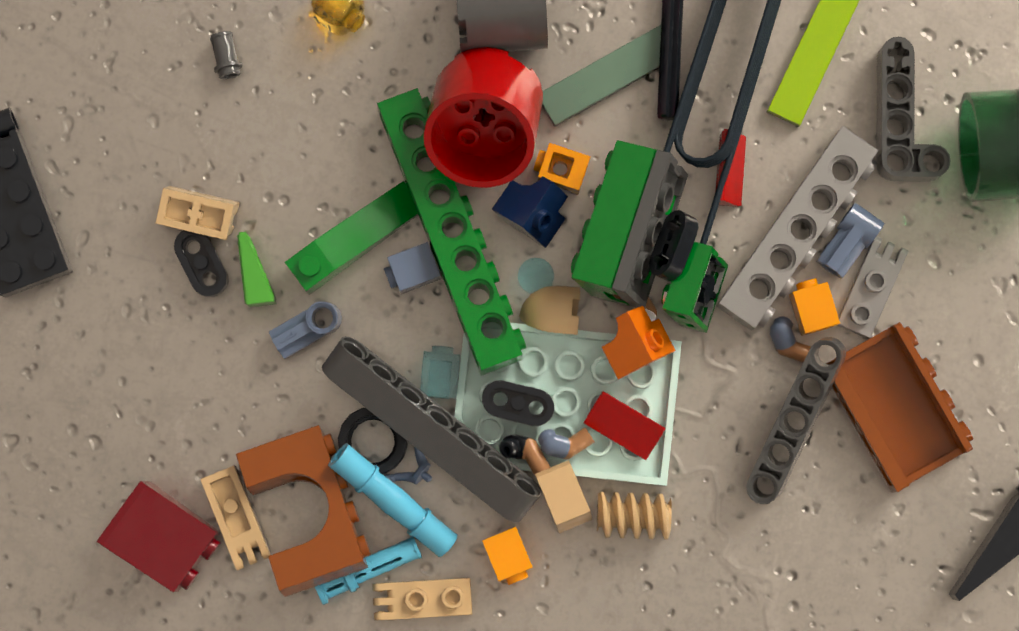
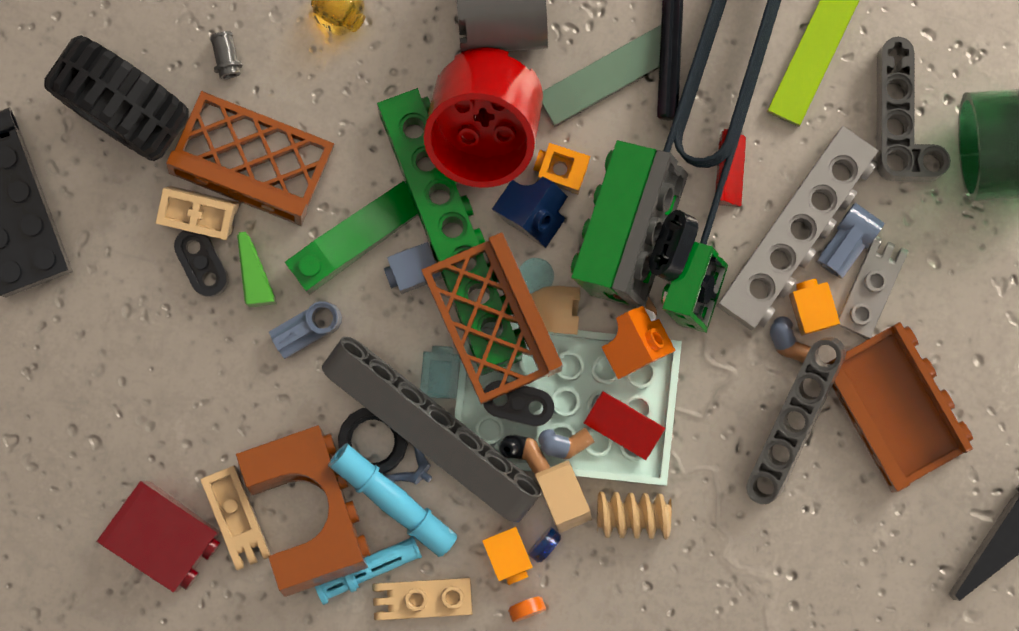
none -> black tyre [44,35,189,161]
none -> dark orange fence [166,91,334,226]
none -> dark orange fence [421,232,563,405]
none -> orange tile [508,596,546,623]
none -> clear blue tile [528,527,561,563]

